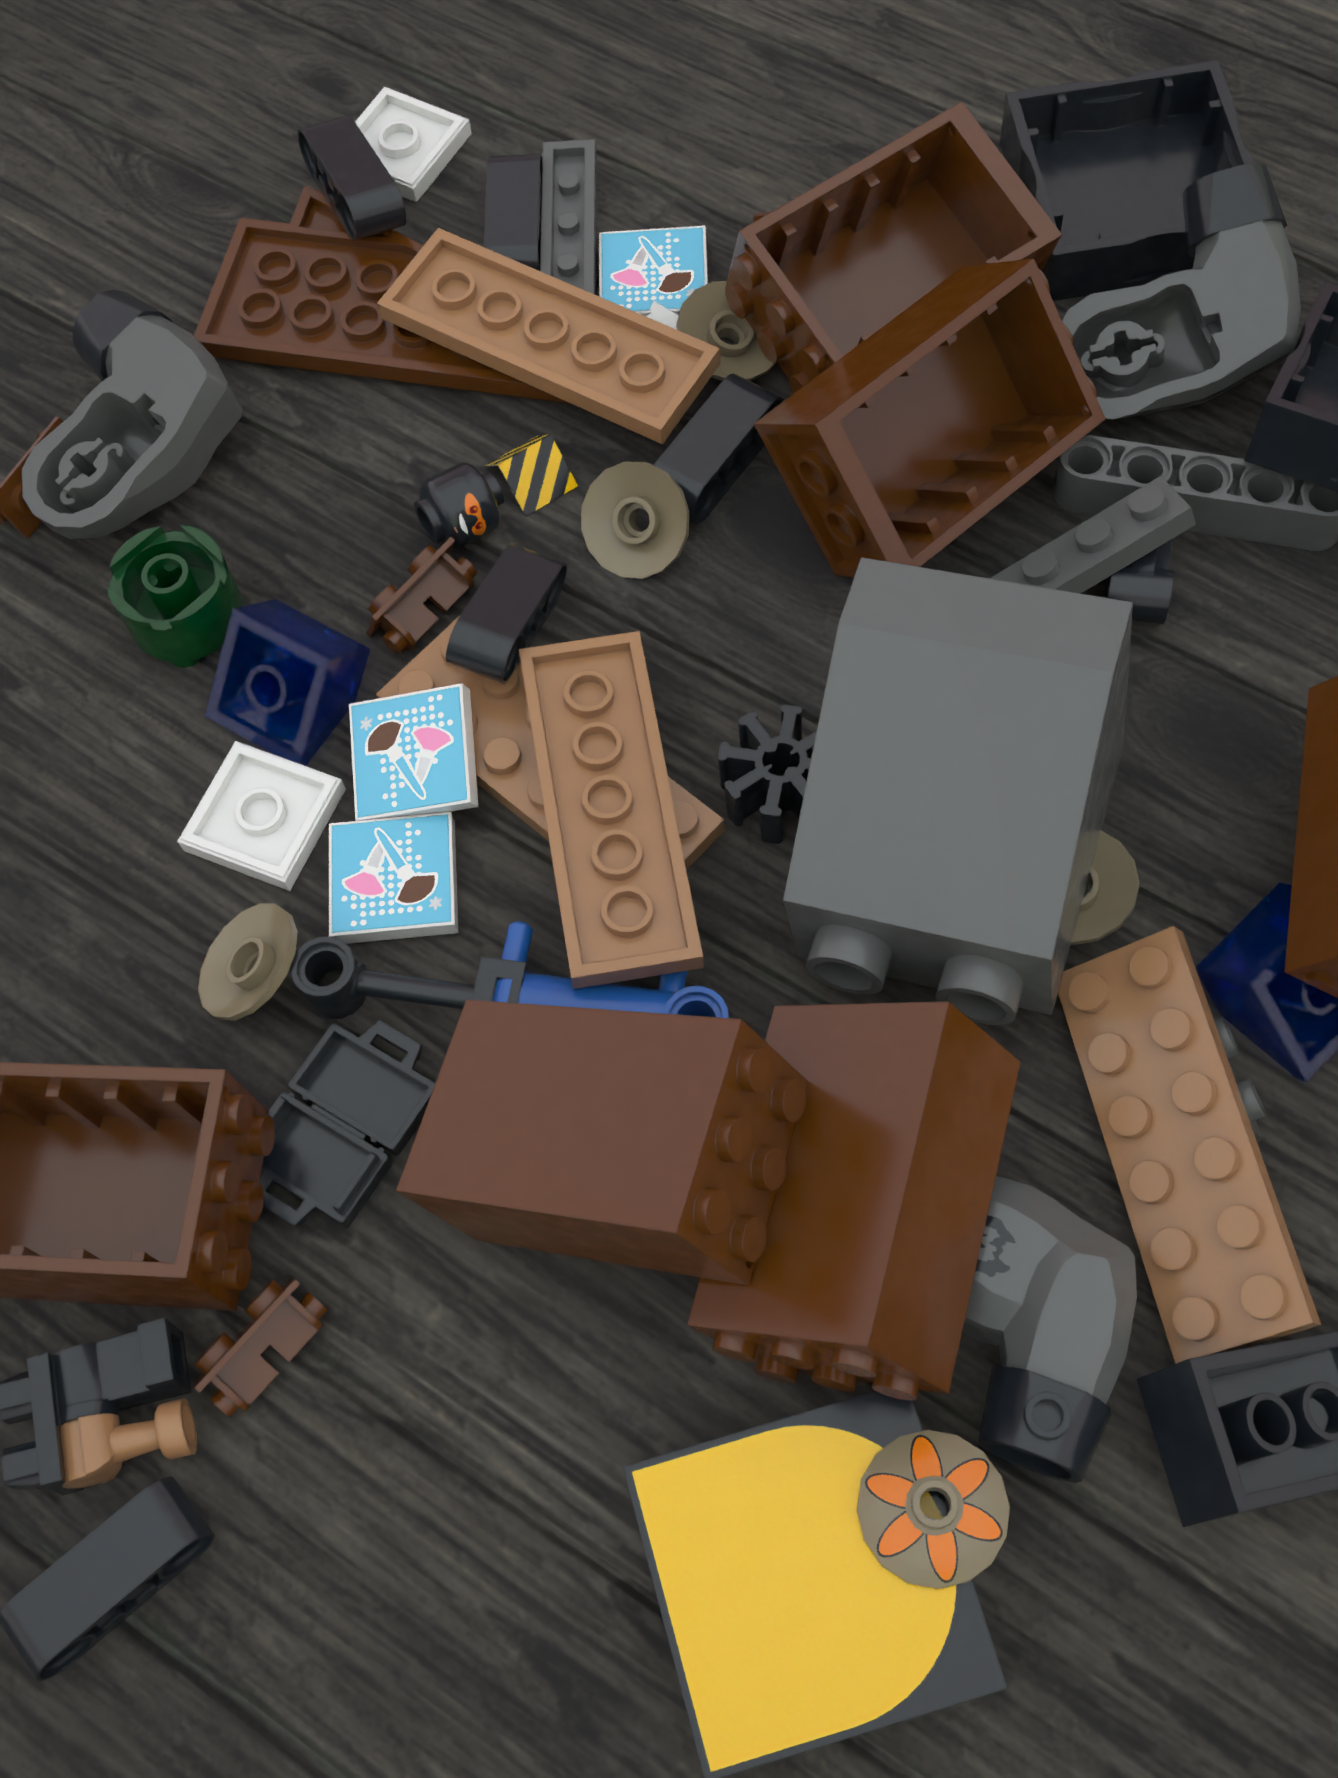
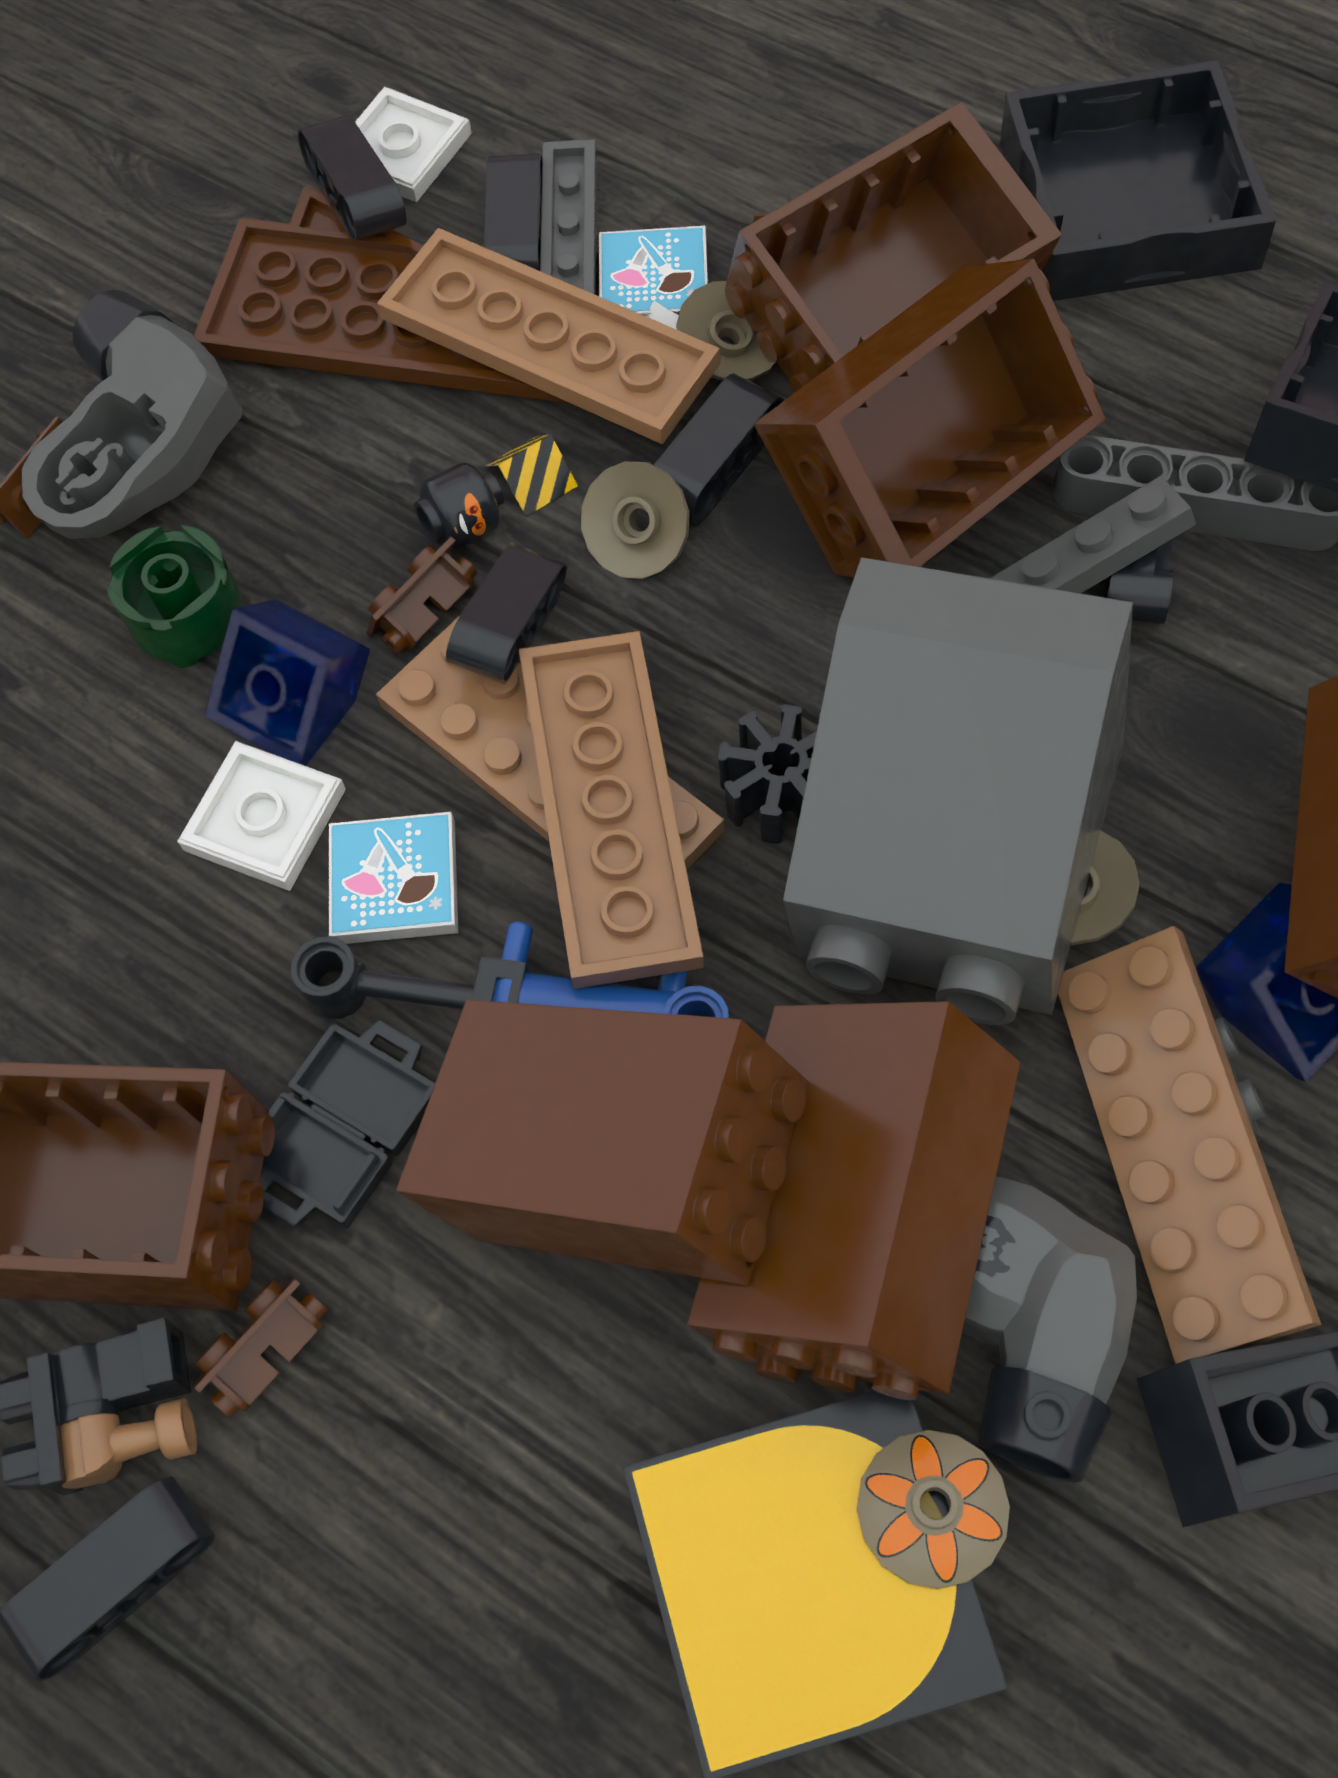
dark tan dish [198,903,298,1021] -> none
tile [349,683,479,821] -> none
dark grey piece [1062,164,1301,420] -> none

